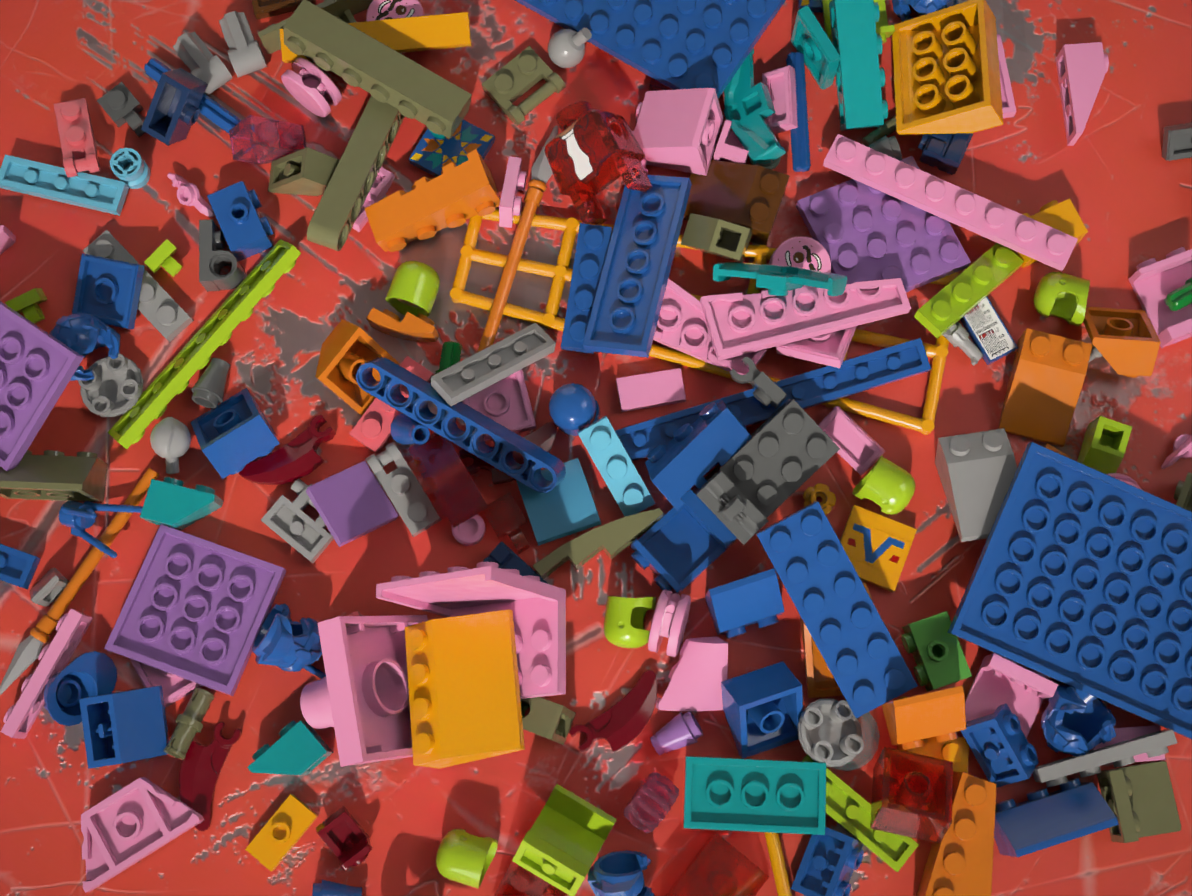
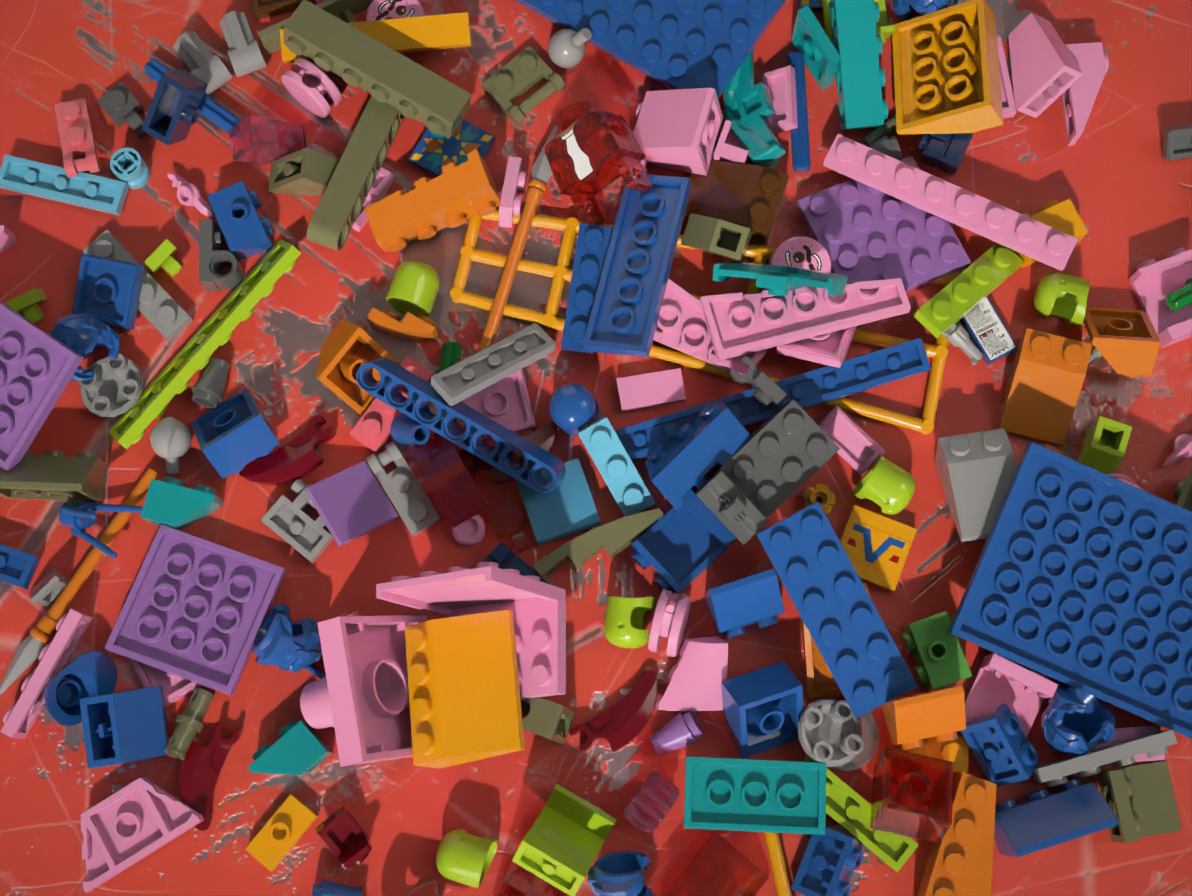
none -> bright pink slope [1008,12,1083,118]

